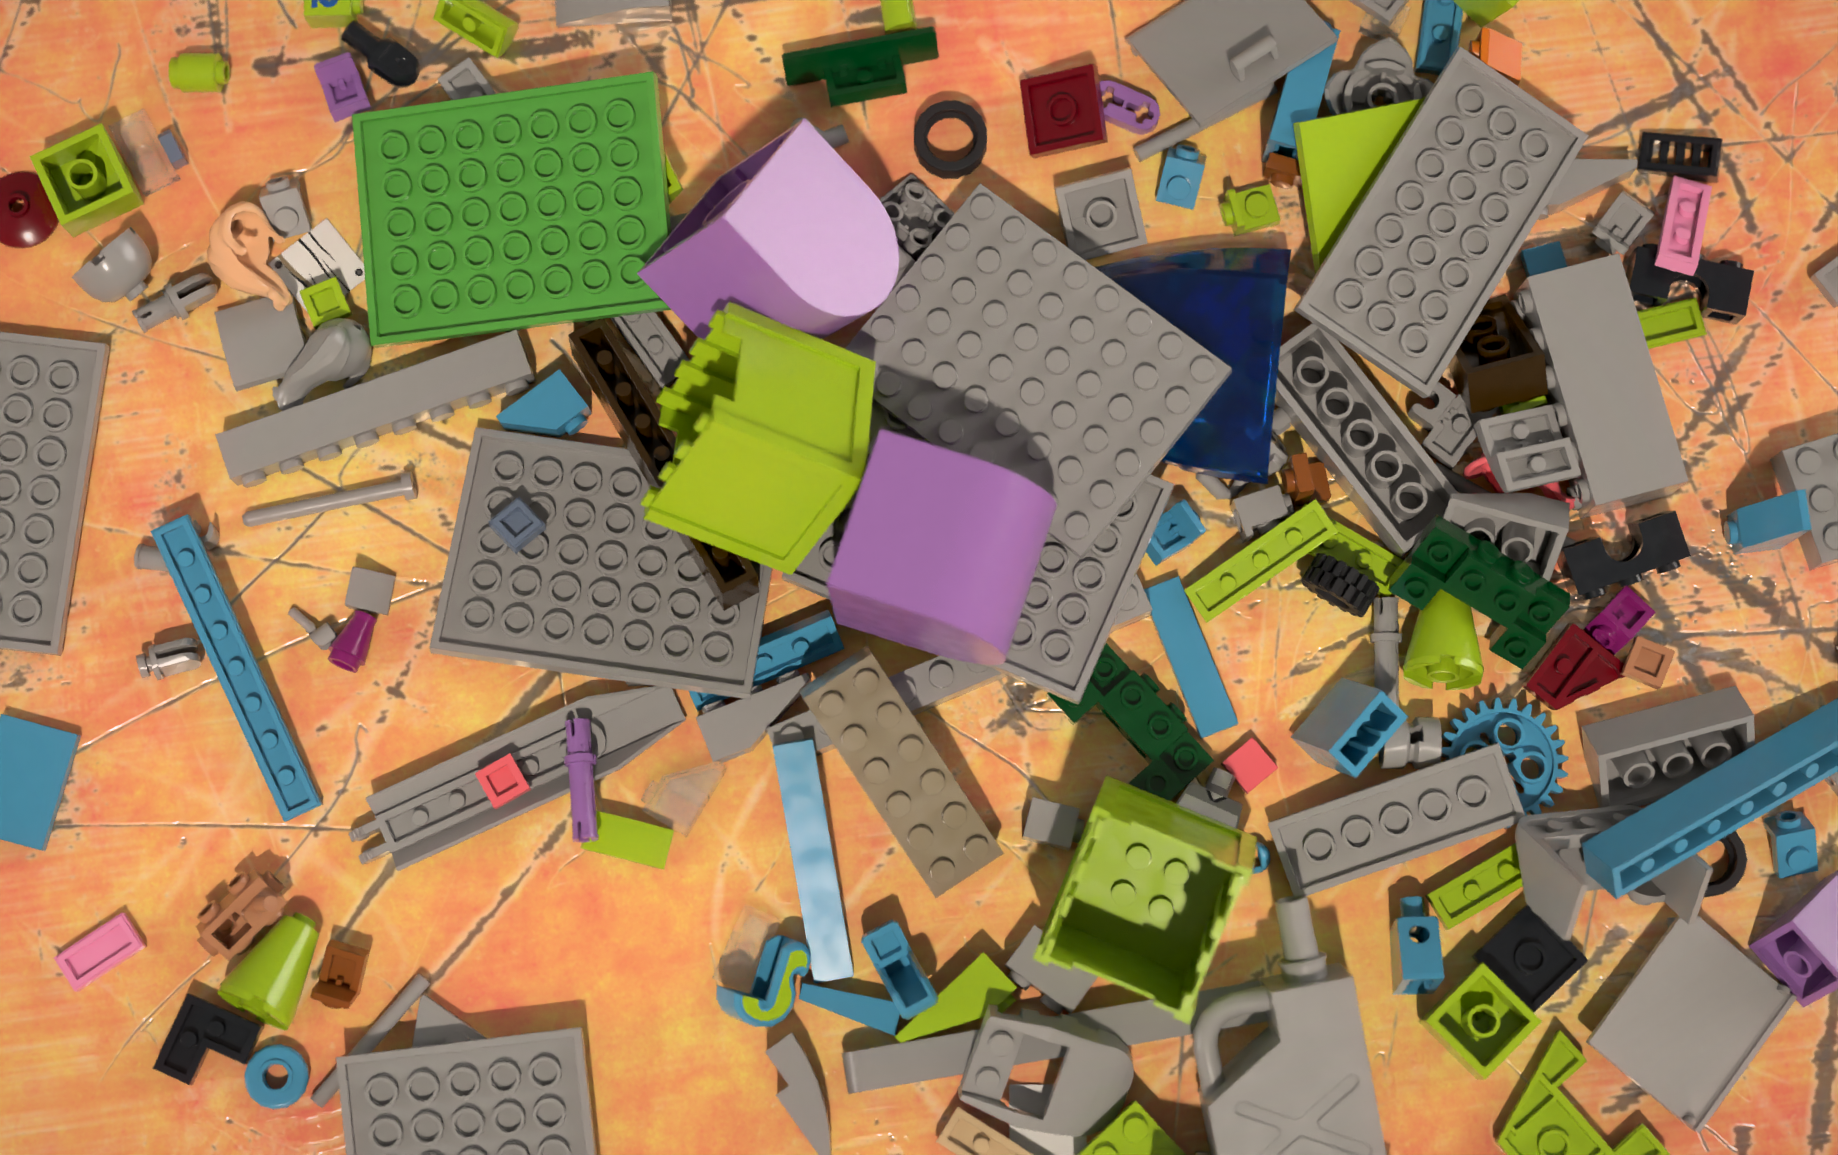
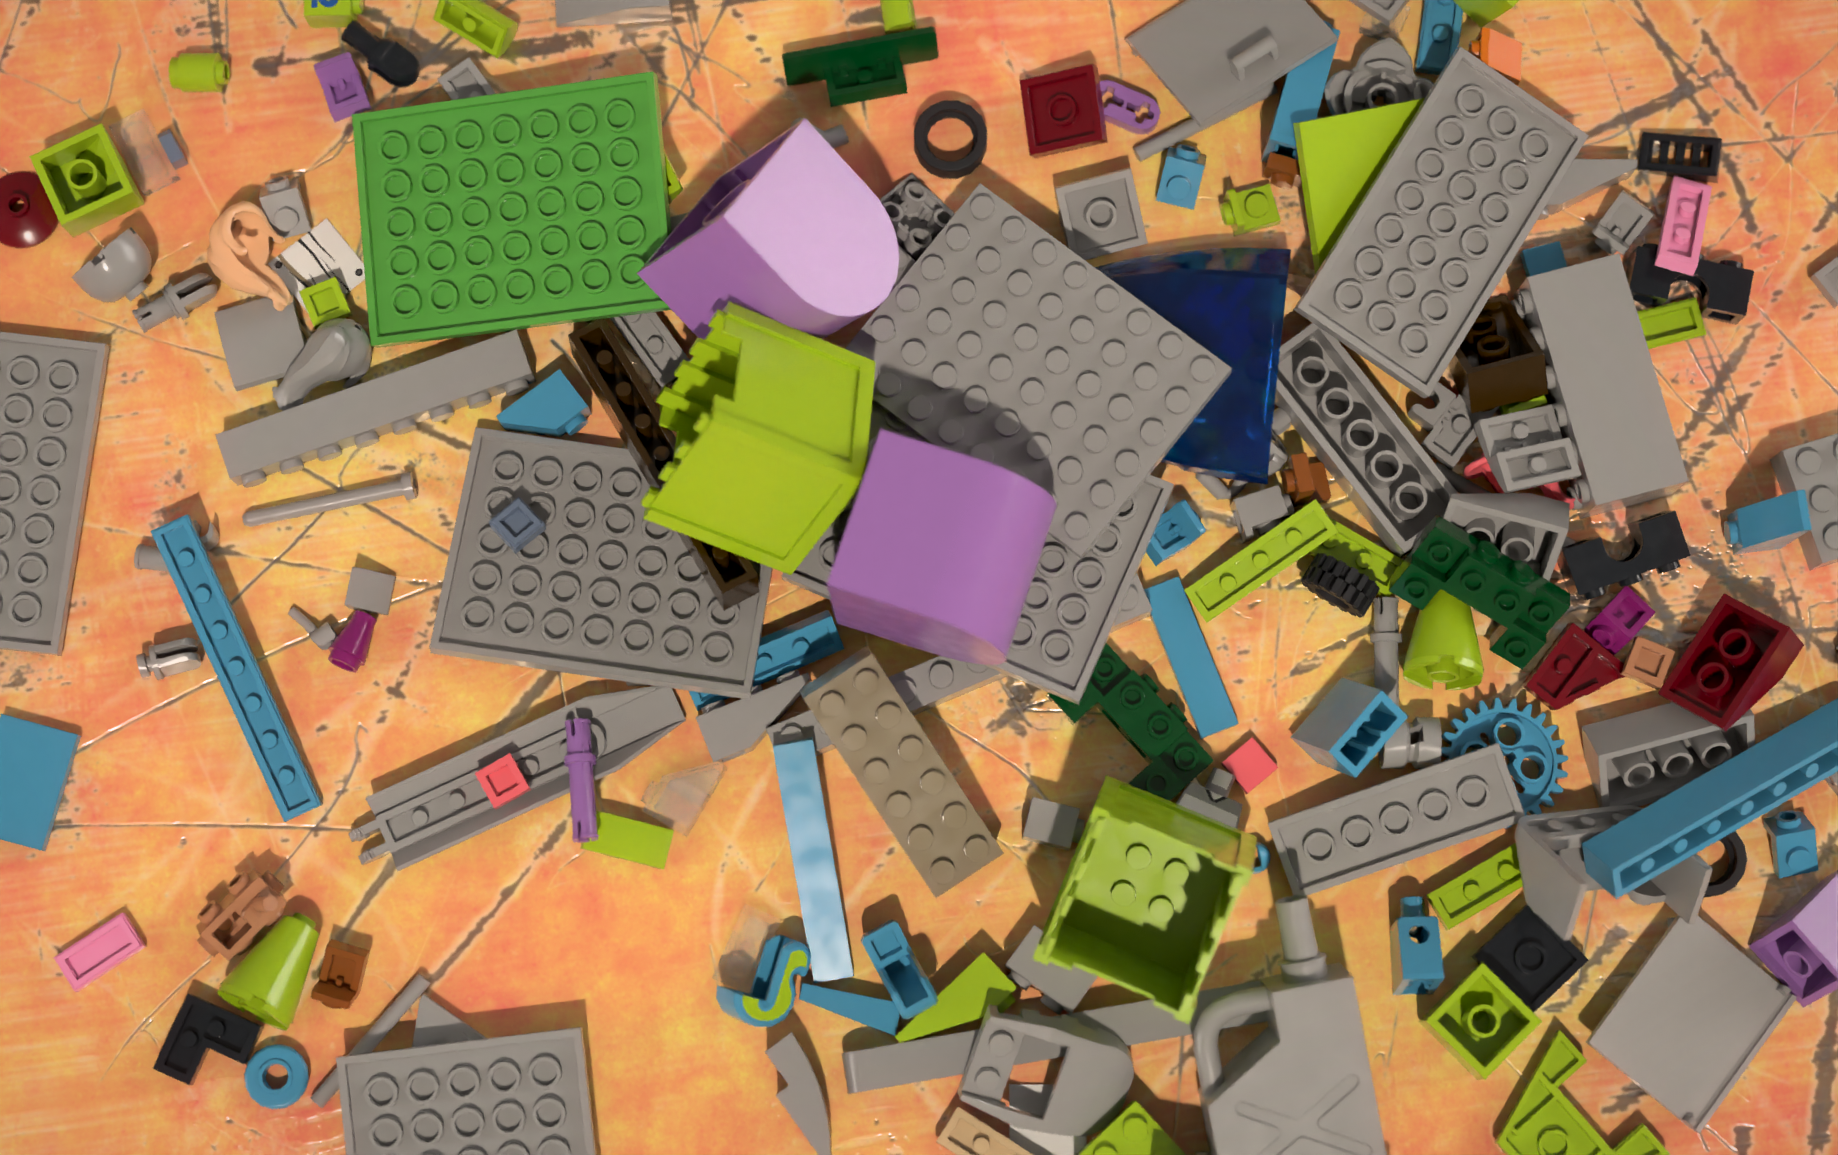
none -> dark red slope [1658,593,1804,732]

